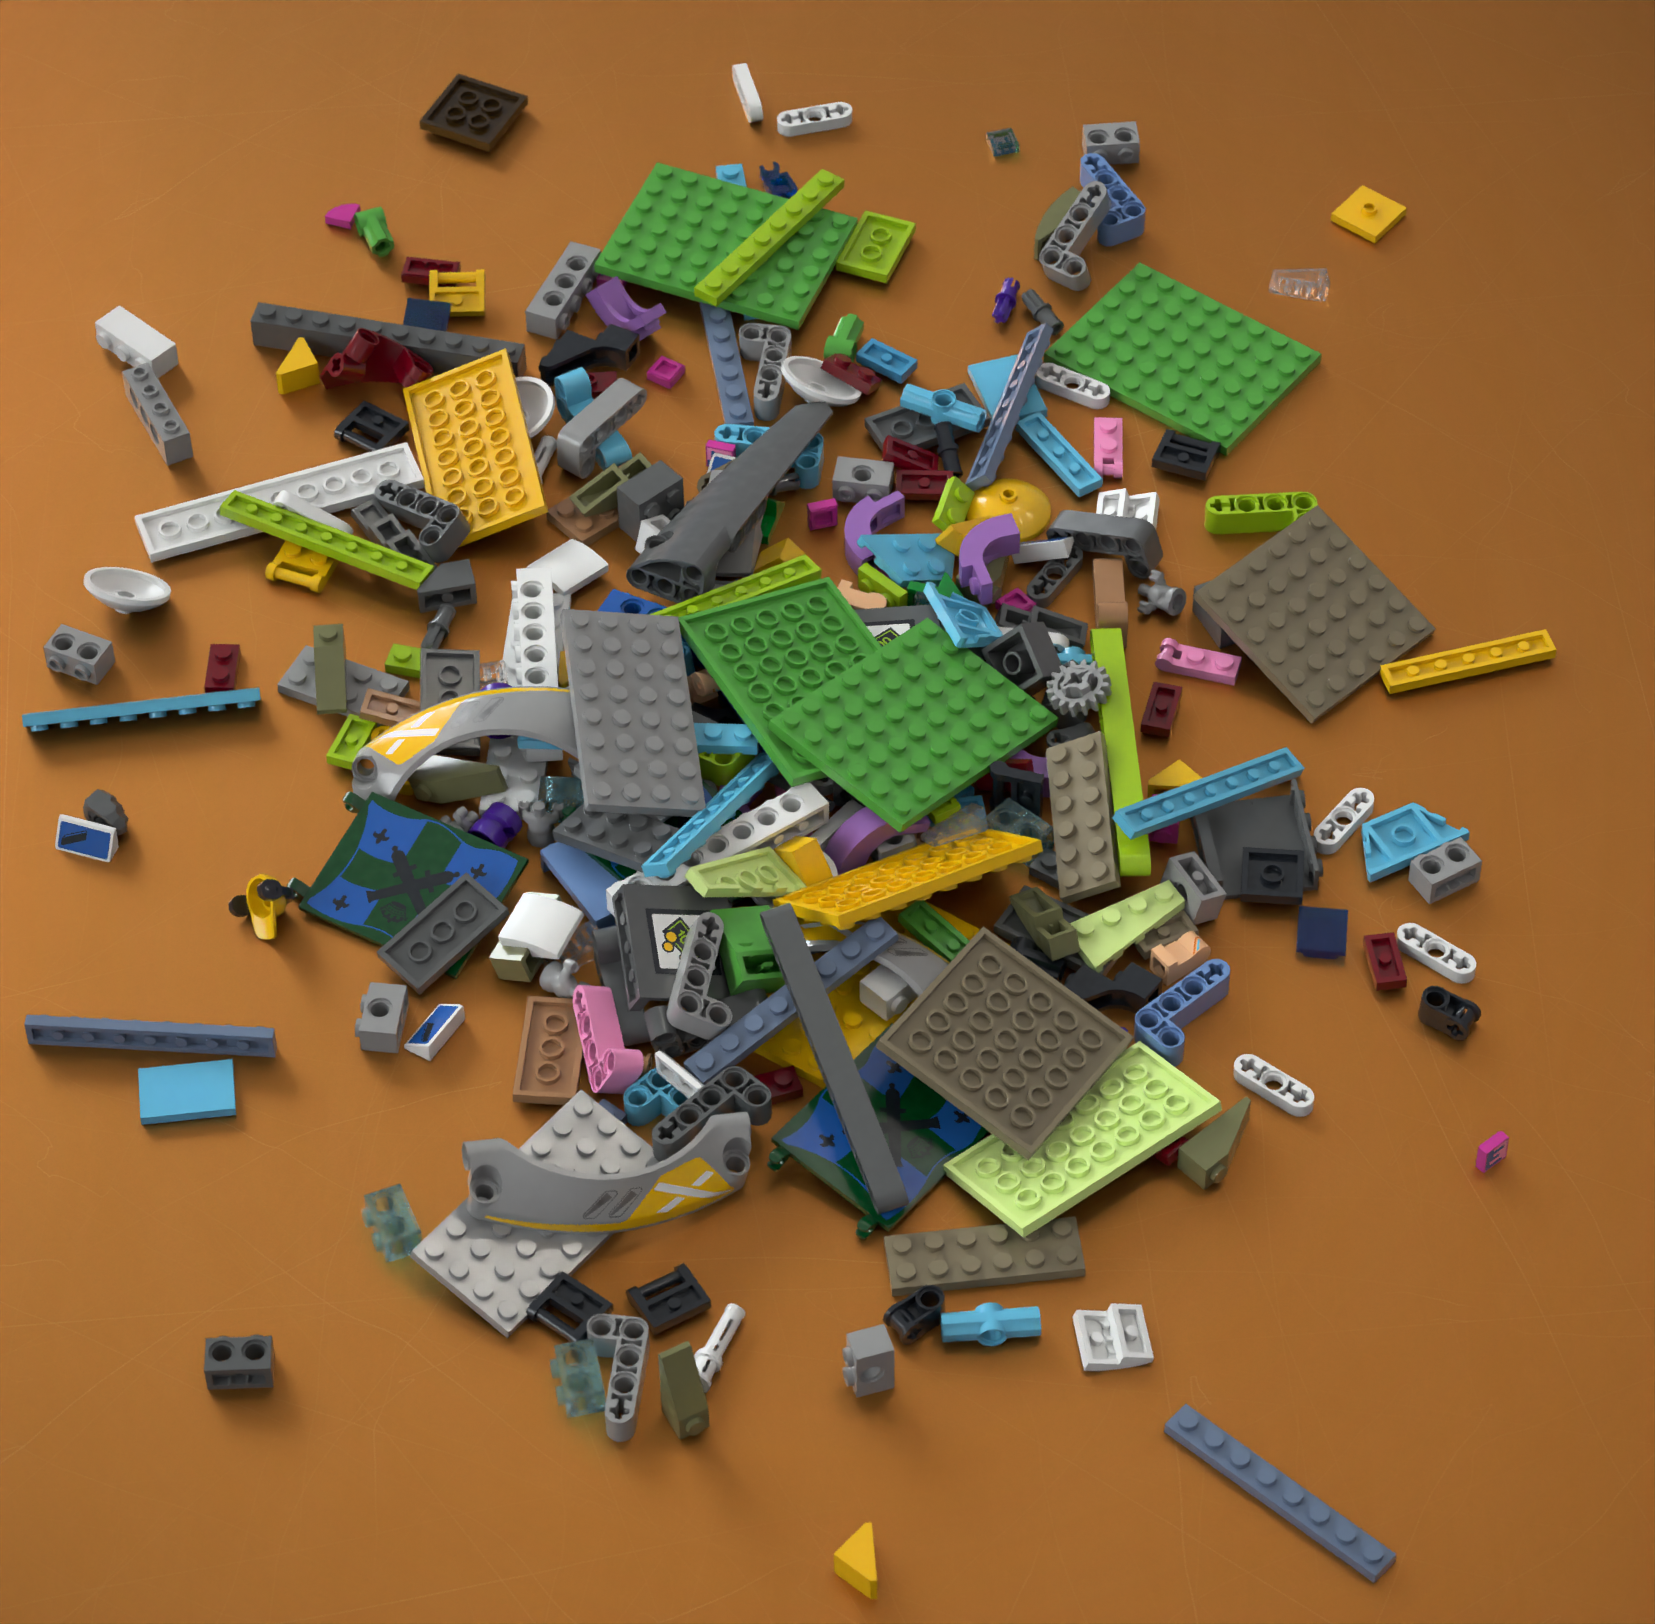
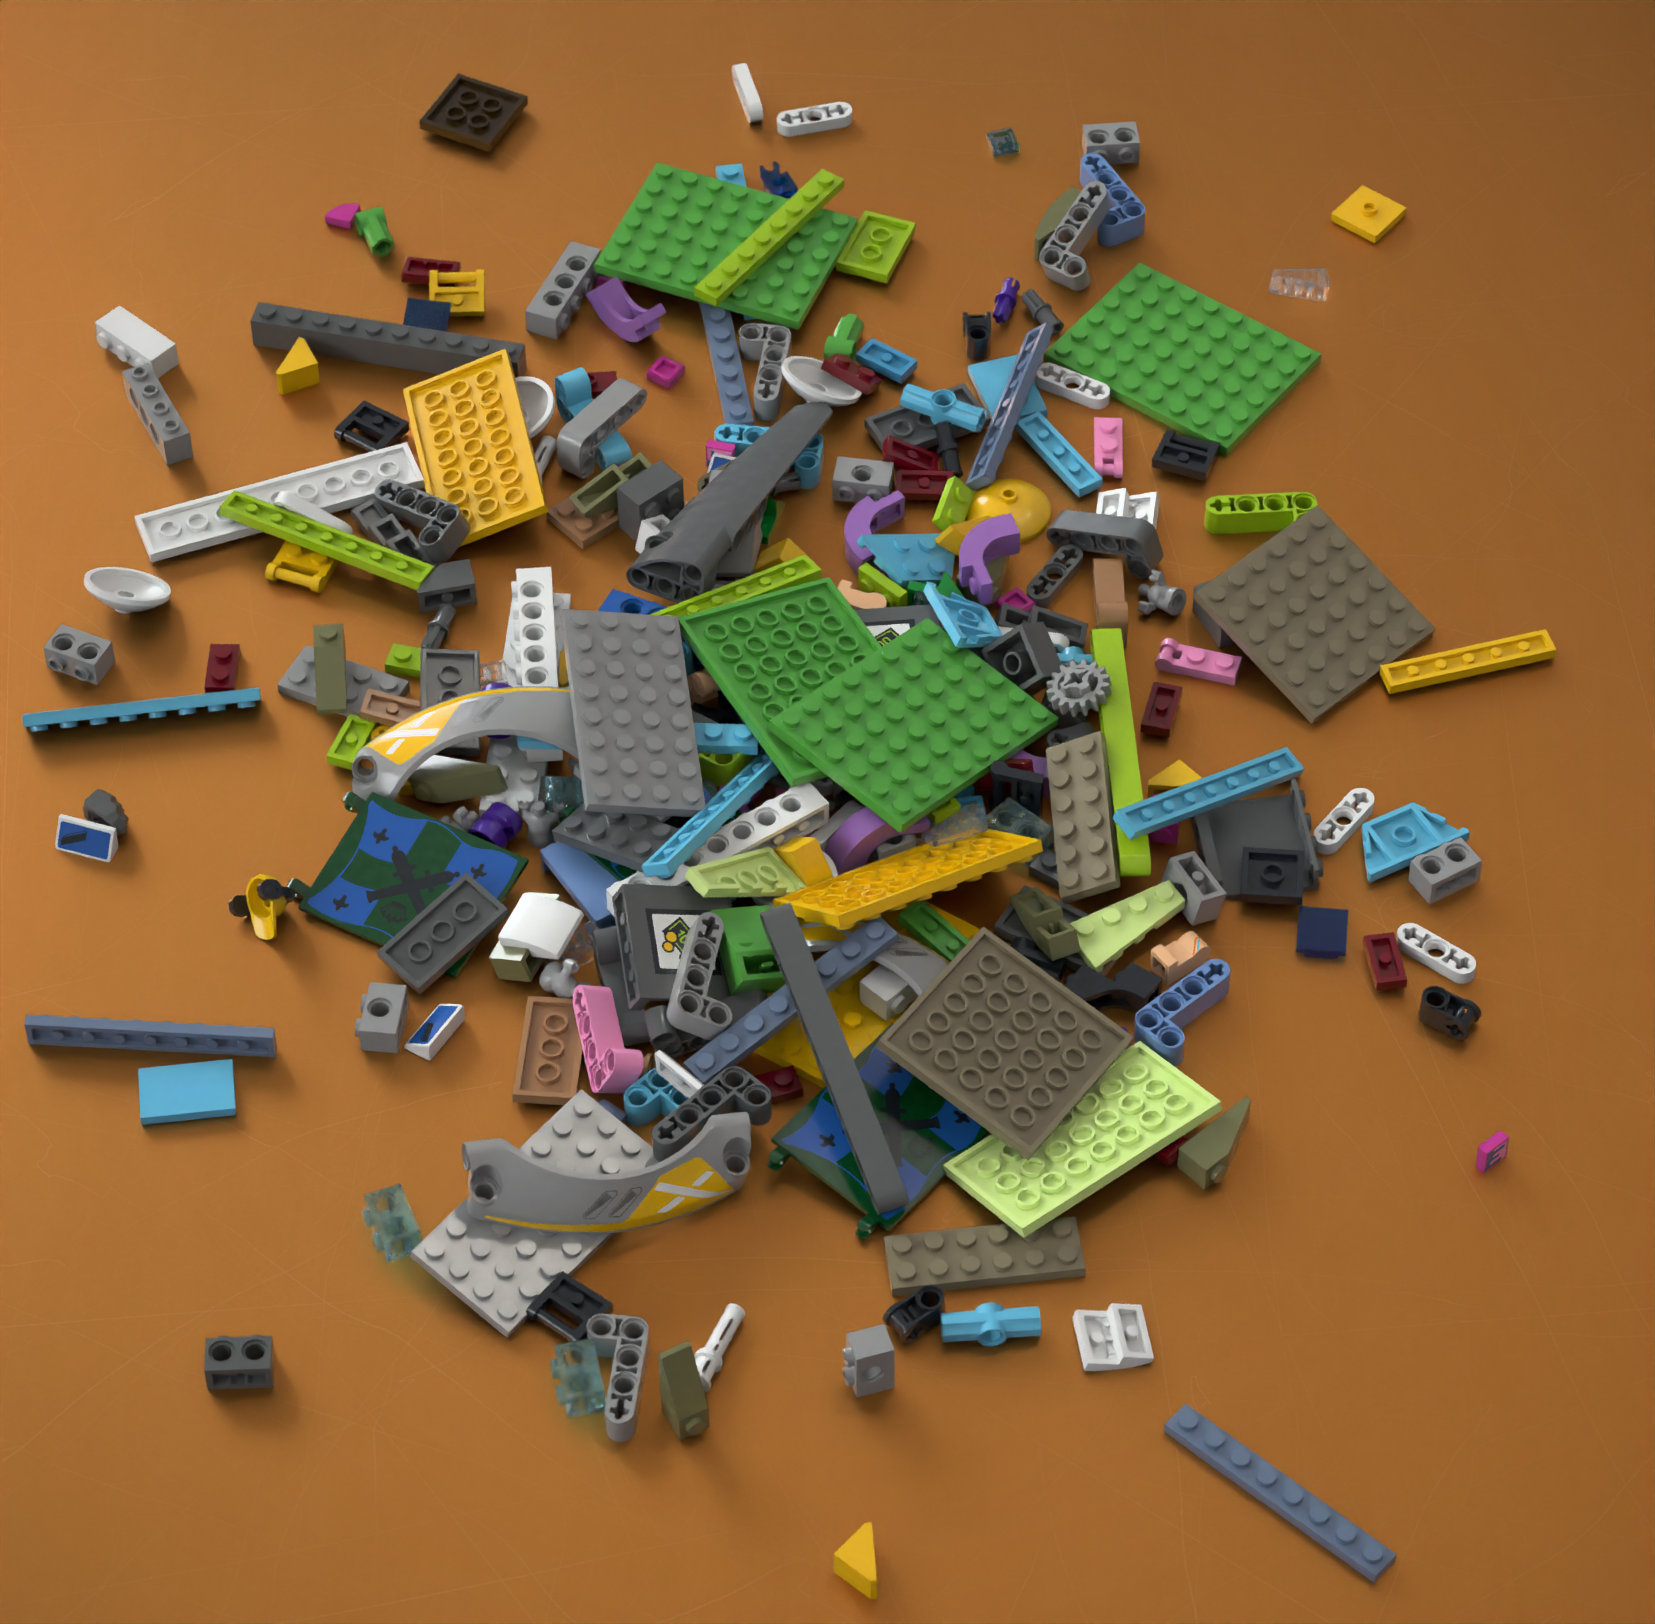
dark red panel [319,328,433,390] -> none
white slope [527,539,609,597] -> none
black arch [538,324,640,387] -> none
black plate [626,1263,711,1335] -> none
dark pink tile [807,498,838,530] -> none
white slope [1012,536,1074,564] -> none
dark tan plate [1133,910,1199,960] -> none
white beam [1233,1054,1314,1117] -> none
none -> black piece [962,311,991,361]

